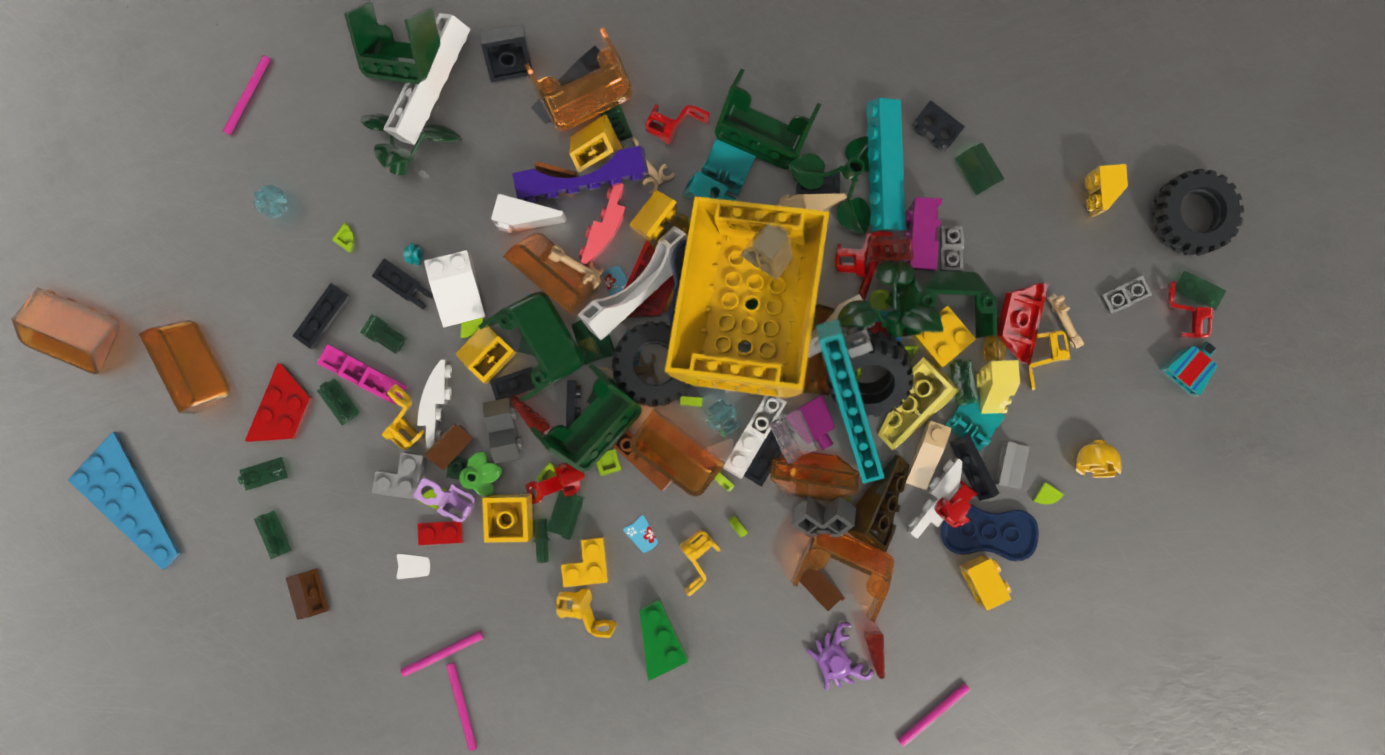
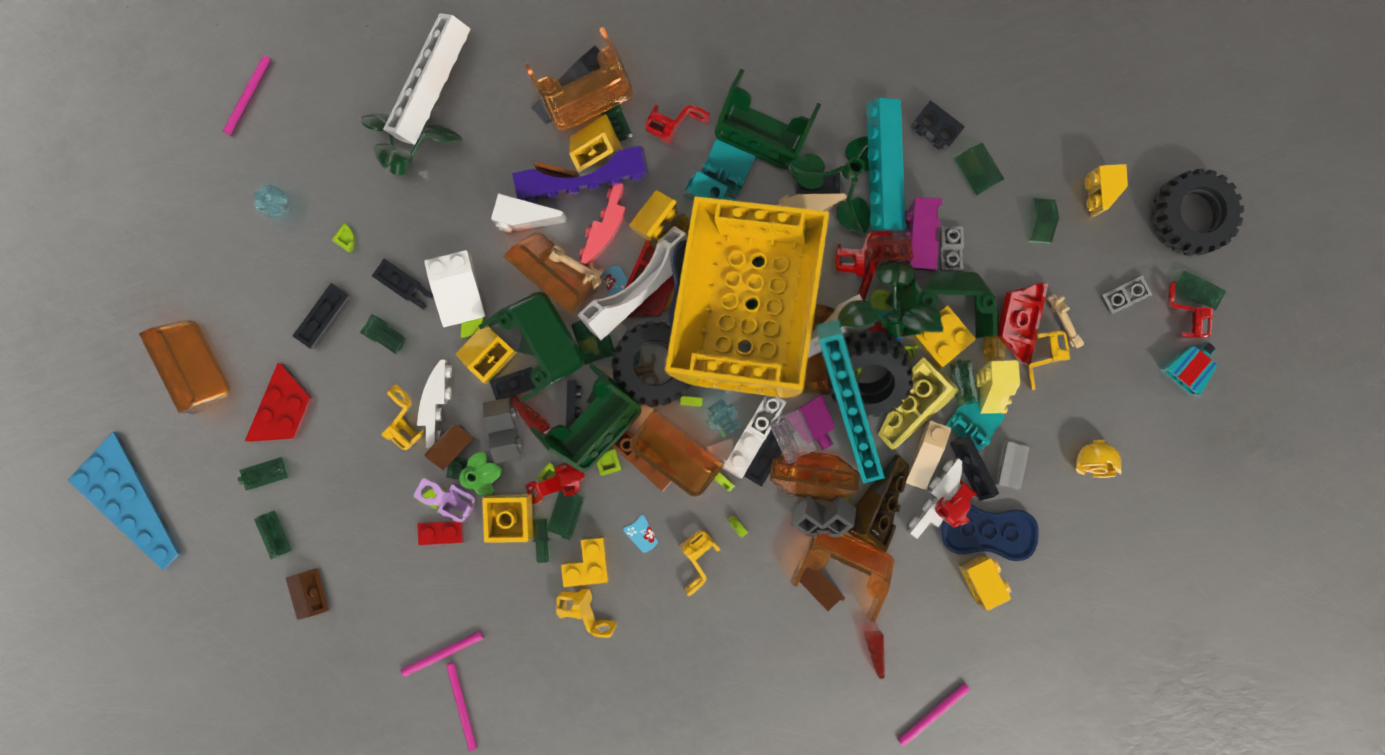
clear orange windscreen [11,287,120,374] -> none
dark pink slope [317,344,407,406] -> none
clear green hinge [317,378,360,426] -> none
dark green windscreen [344,1,440,84] -> none
light grey brick [372,452,427,500] -> none
white sticker [396,554,430,579] -> none
teal plate [404,243,423,266] -> none
black slope [480,24,533,83] -> none
tan bar [623,138,675,195] -> none
green wedge [639,598,689,681] -> none
dark tan wedge [740,224,793,280] -> none
medium lavender animal [806,621,874,690] -> none
light grey slope [844,327,873,358] -> none
lime tile [1032,482,1064,505] -> none
none -> clear green slope [1029,198,1059,243]

